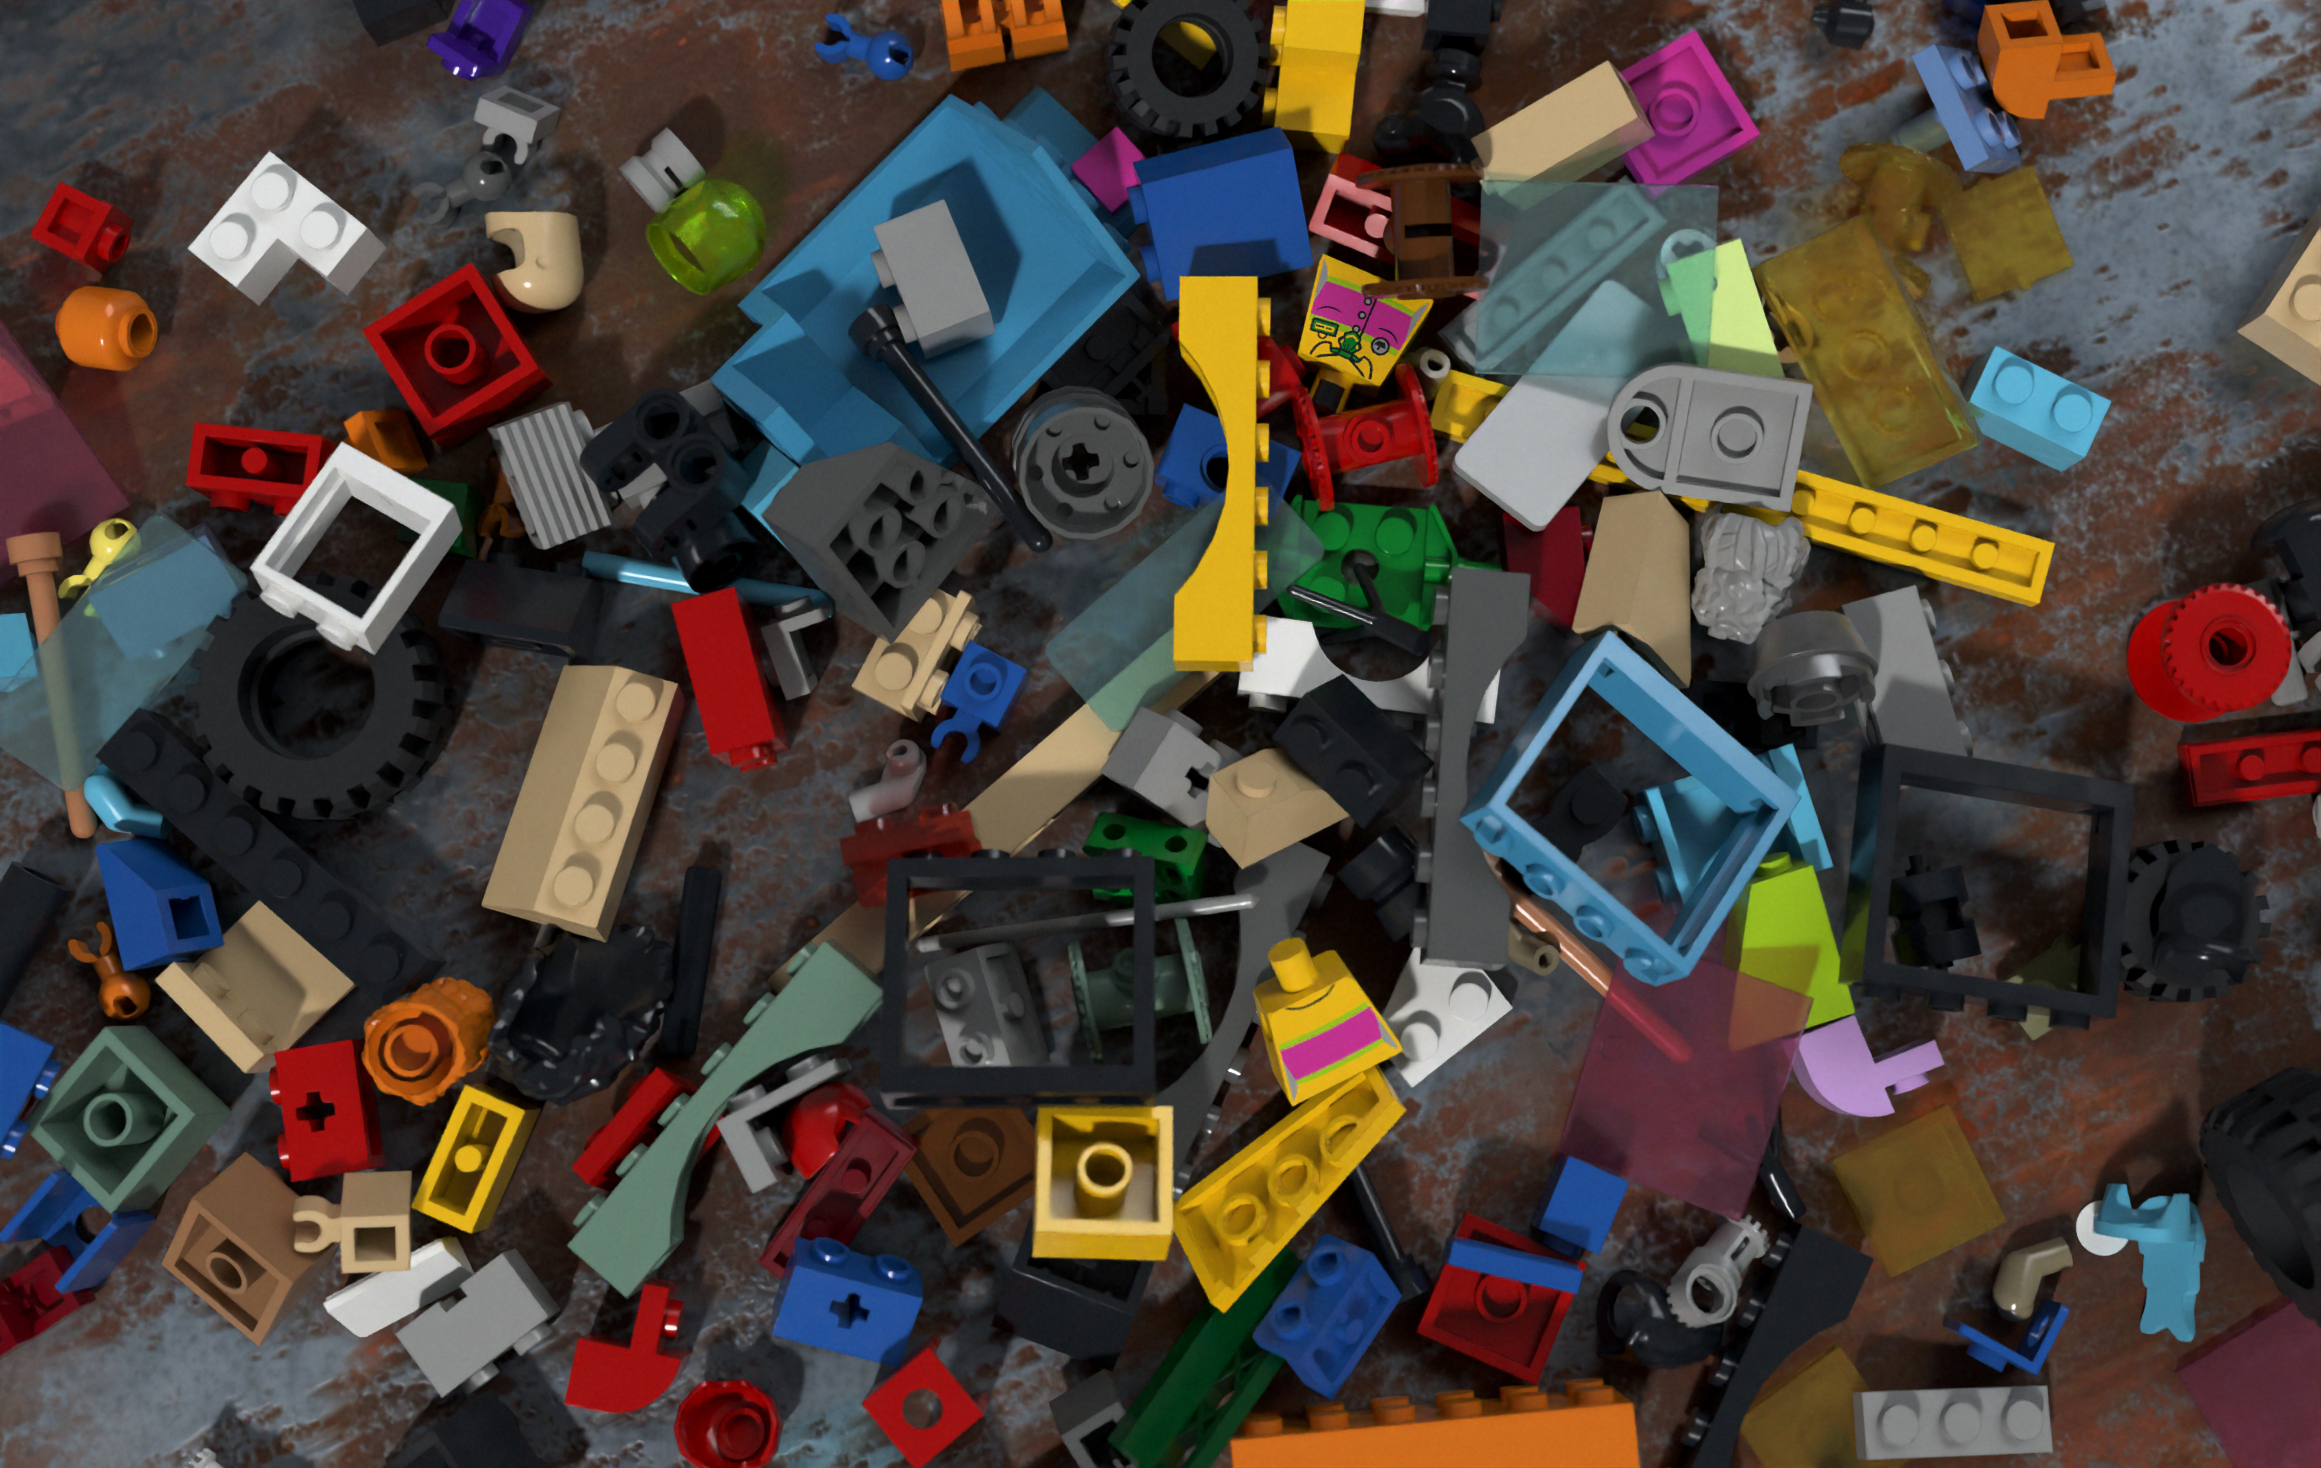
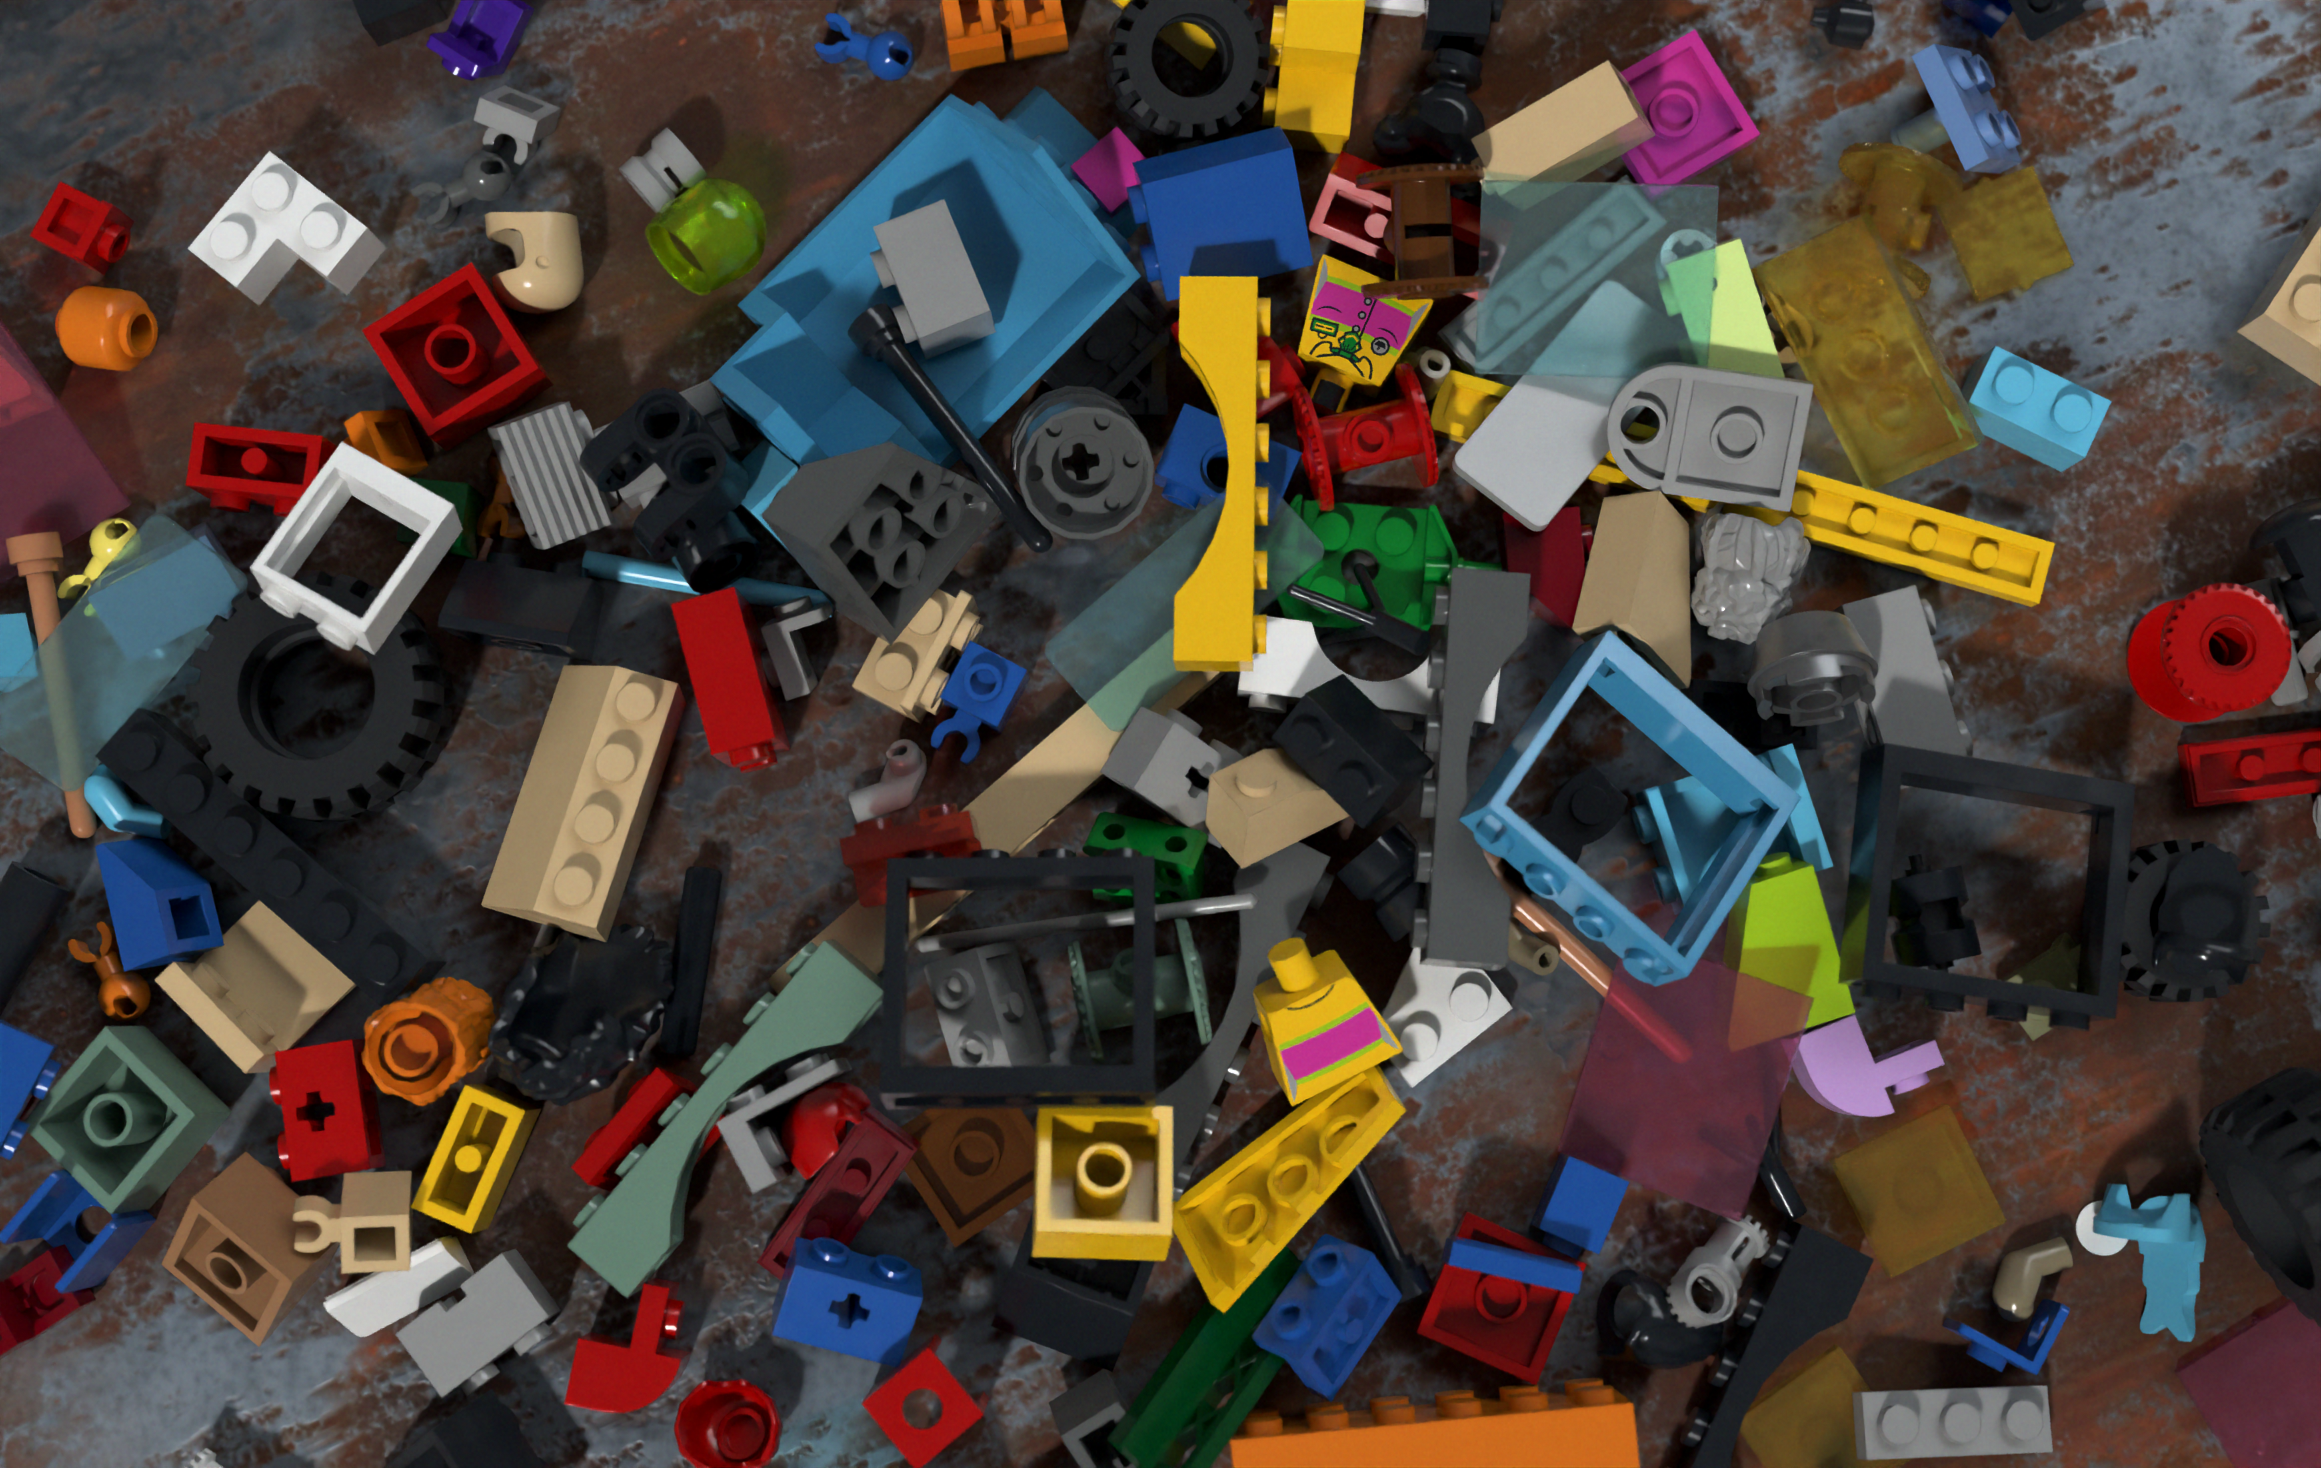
orange brick [1977,0,2117,119] -> none

